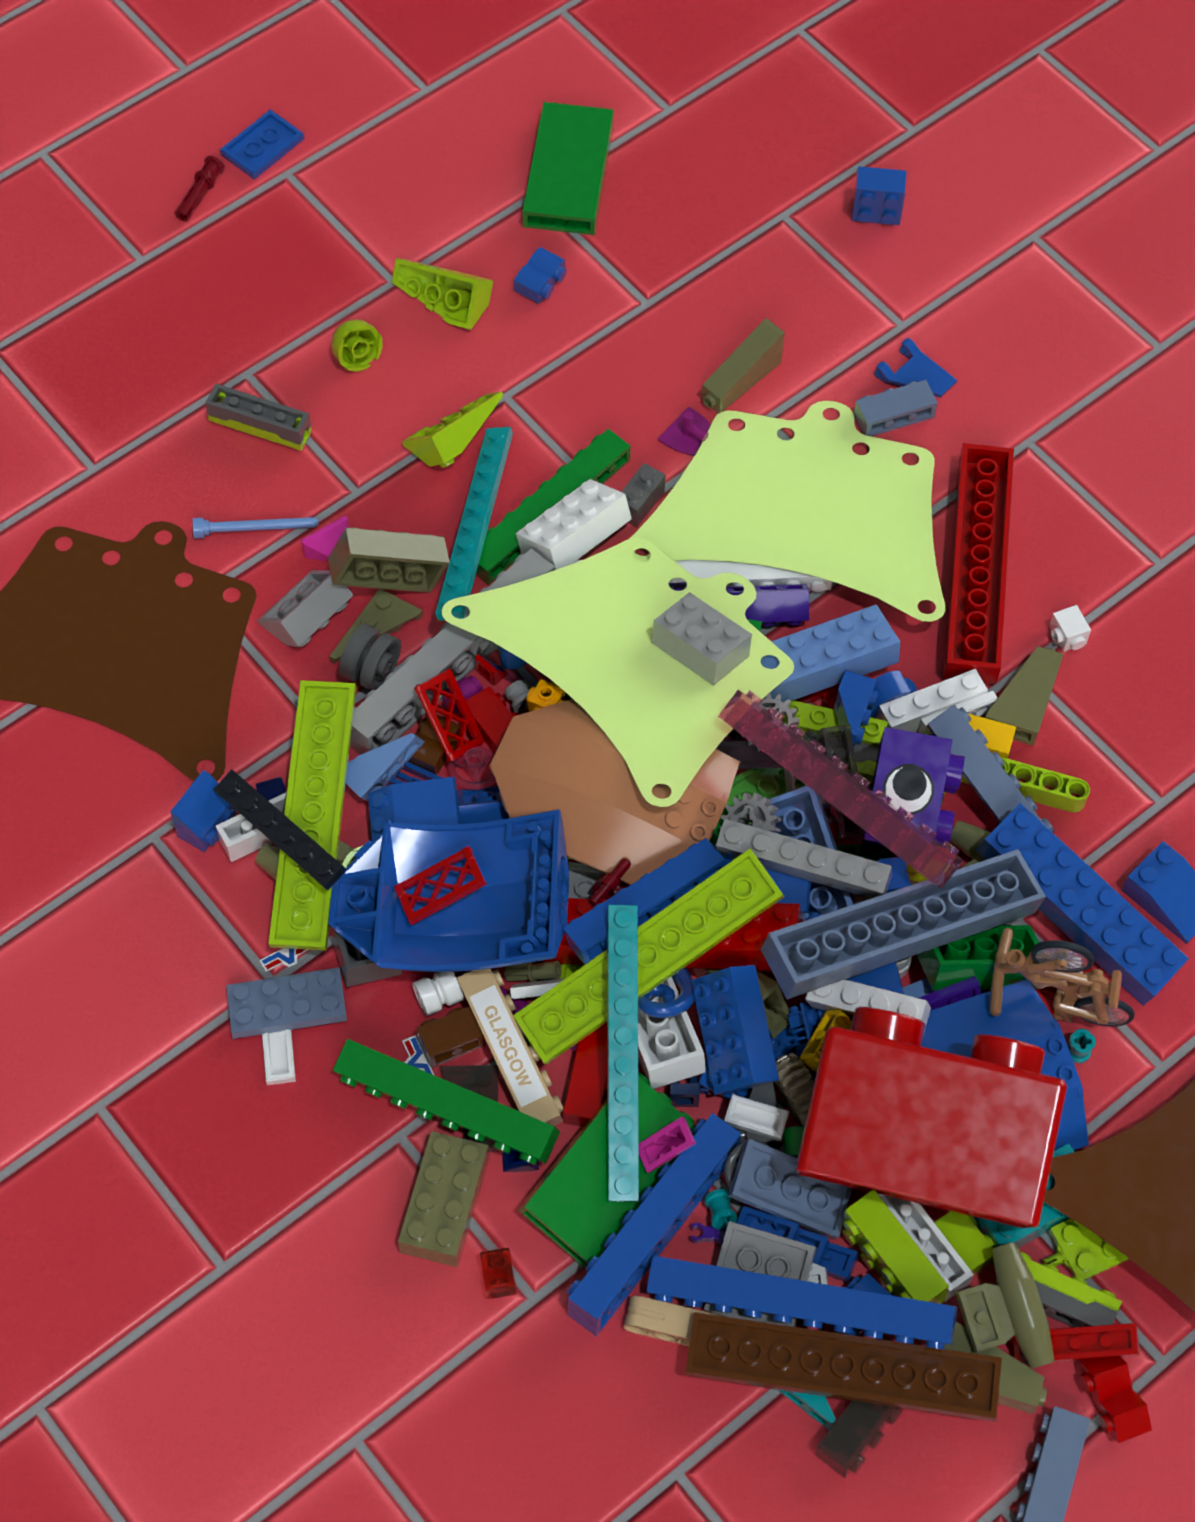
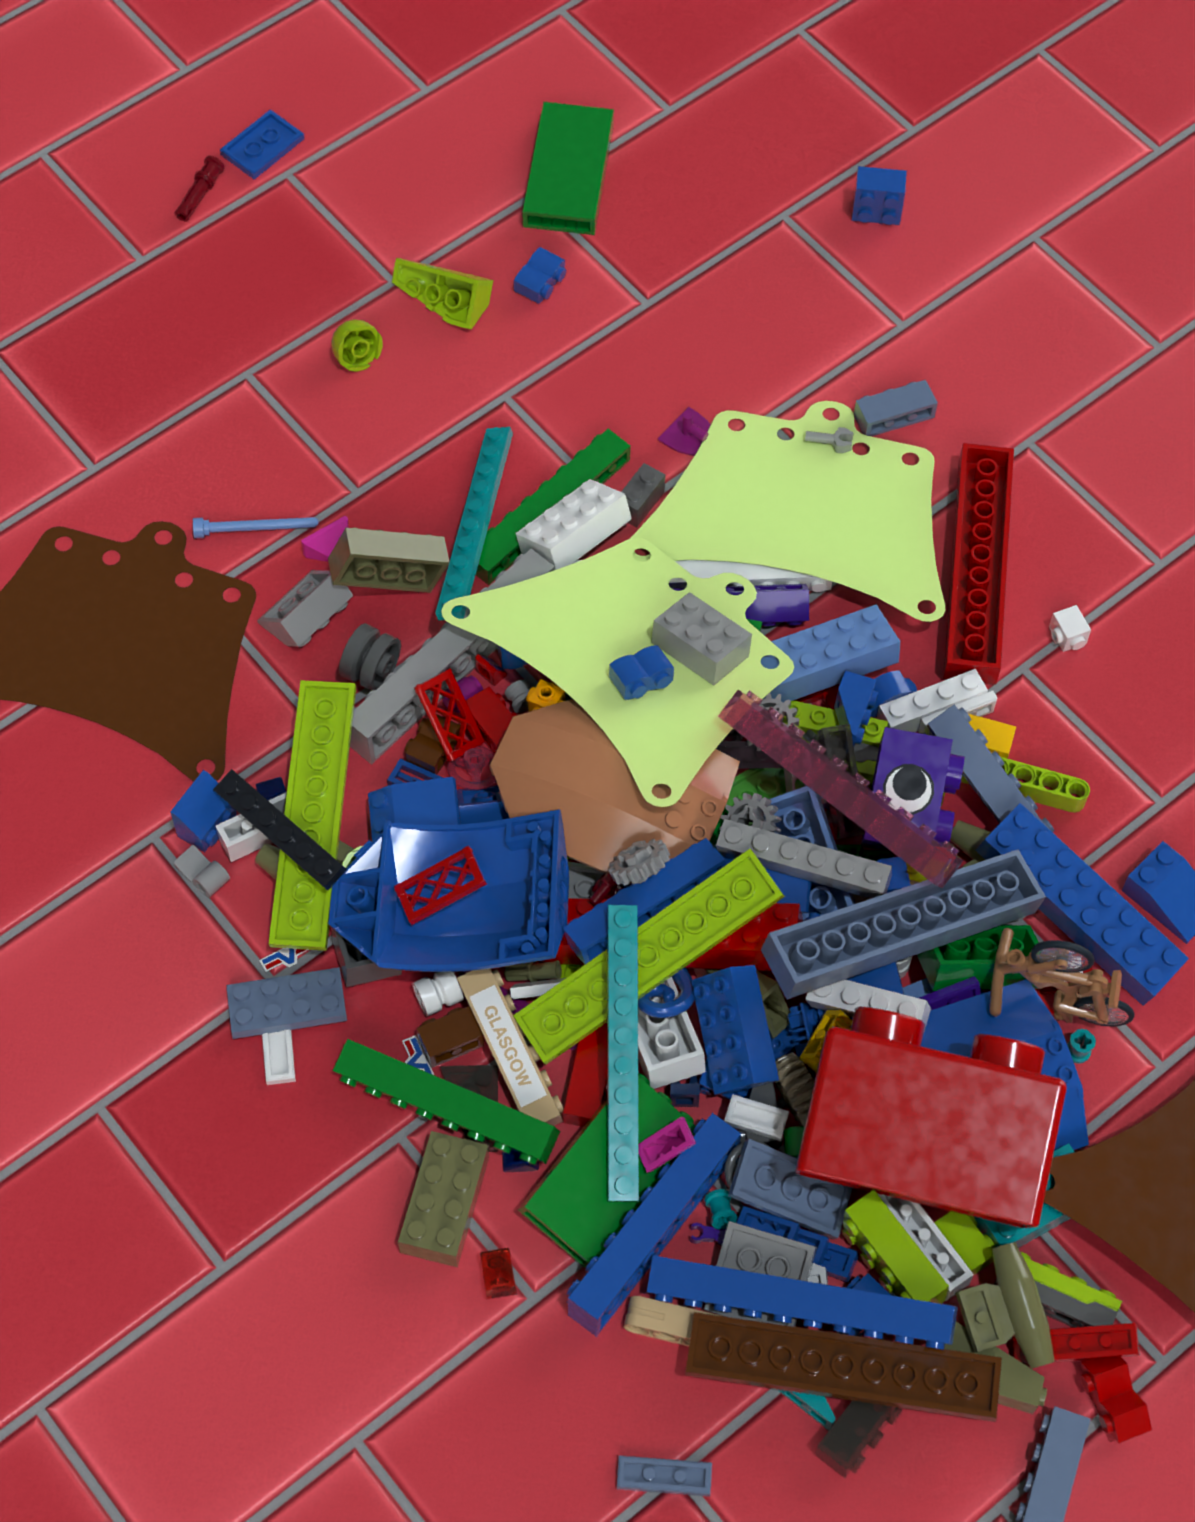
dark grey piece [205,384,312,451] -> none
olive wing [329,589,423,664] -> none
medium blue slope [346,733,425,802] -> none
lime wedge [402,391,504,468] -> none
olive slope [701,318,785,414] -> none
blue flag [874,338,957,398] -> none
olive slope [986,646,1063,746] -> none
lime plate [1042,1218,1129,1281] -> none
none -> light grey panel [174,845,230,898]
none -> light grey gear [608,839,670,886]
none -> blue brick [609,645,674,700]
none -> sand blue tile [617,1456,712,1497]
none -> light grey bar [805,427,854,453]

